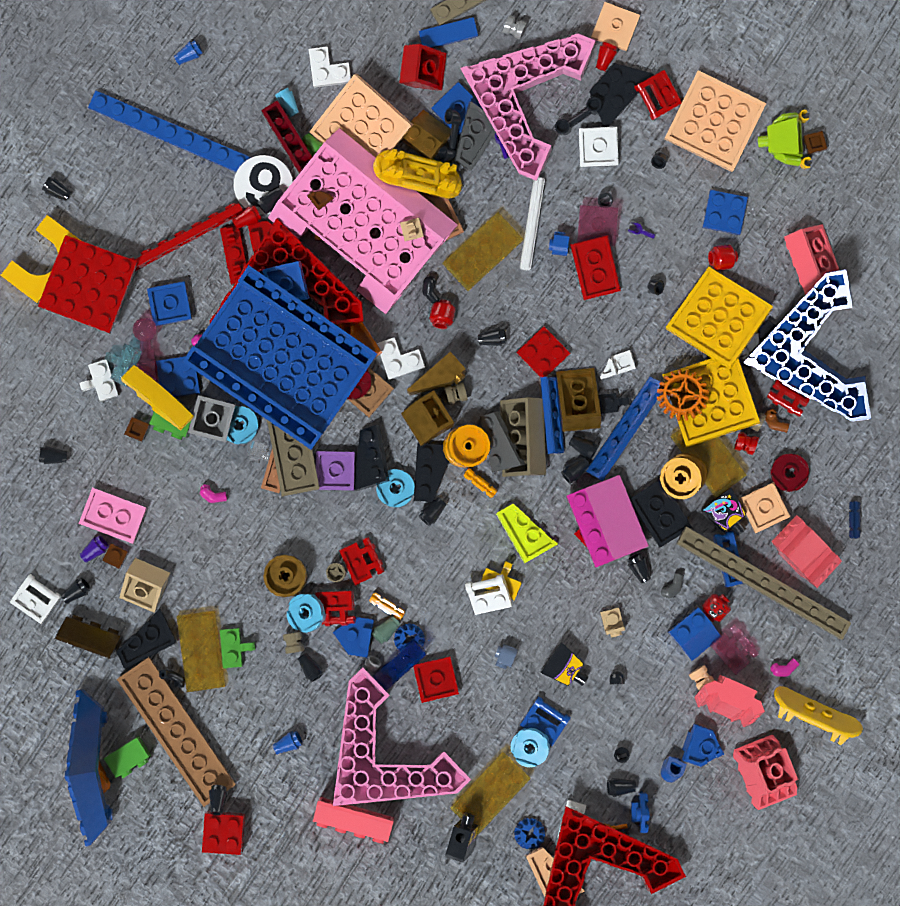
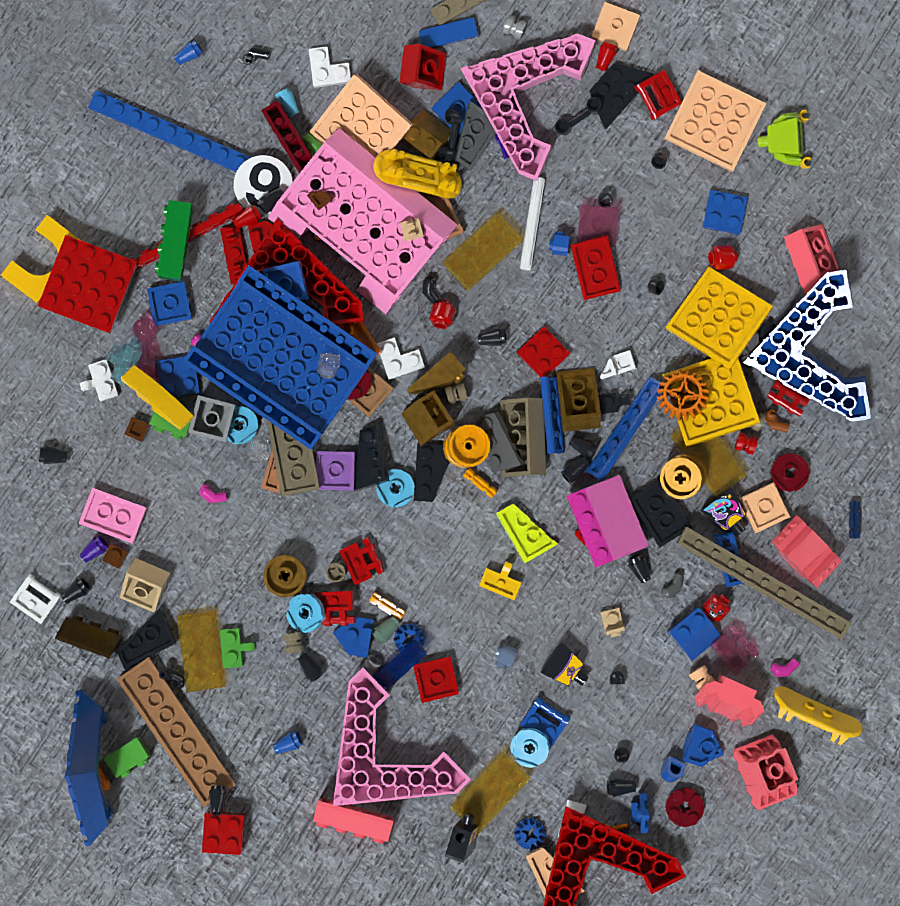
black cone [42,177,72,202] -> none
black cone [419,498,446,526] -> none
white plate [465,574,513,615] -> none
white plate [579,127,618,167] -> none
dark purple hand [628,222,655,239] -> none
reddish brown plate [803,131,827,155] -> none
none -> green brick [155,200,194,282]
none -> black arm [242,48,270,65]
none -> clear plate [318,353,340,379]
none -> dark red plate [665,787,704,827]

